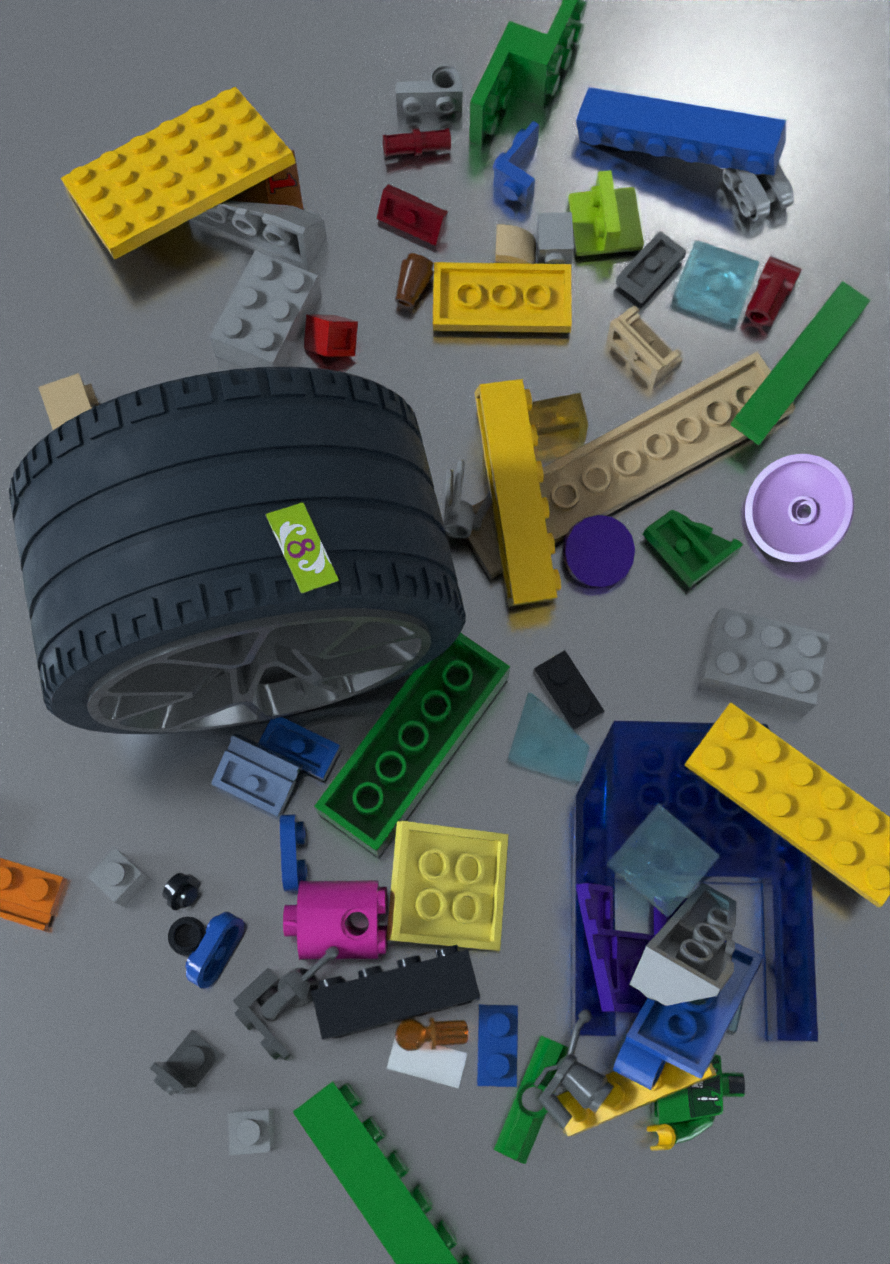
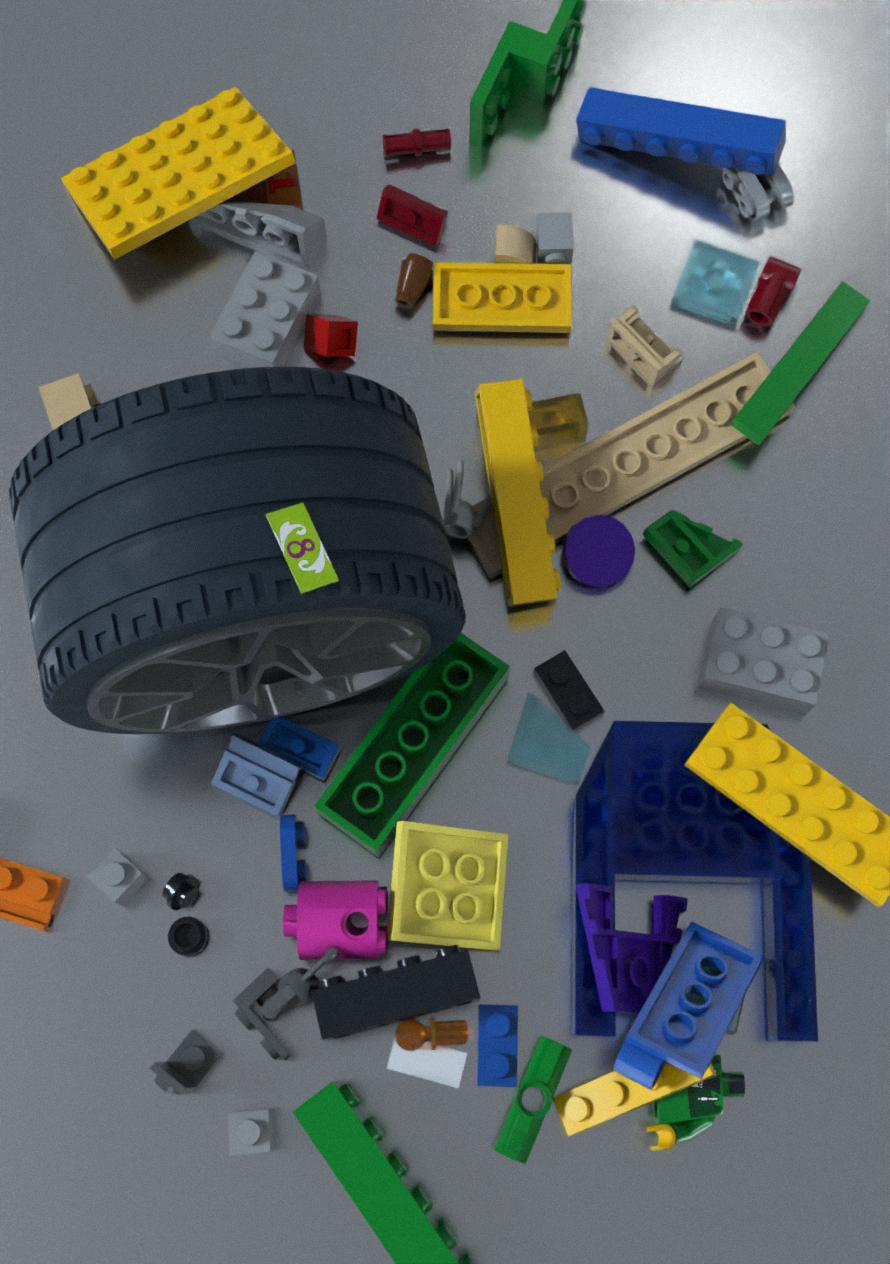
blue plate [185,912,244,989] -> none
light grey plate [396,65,463,115] -> none
blue bracket [492,121,539,207] -> none
dark grey piece [533,1009,614,1130] -> none
lime bracket [568,170,644,256] -> none
clear light blue plate [607,804,720,918] -> none
dark grey plate [615,231,687,303] -> none
light grey wedge [629,882,737,1006] -> none
lavender dish [745,454,854,563] -> none

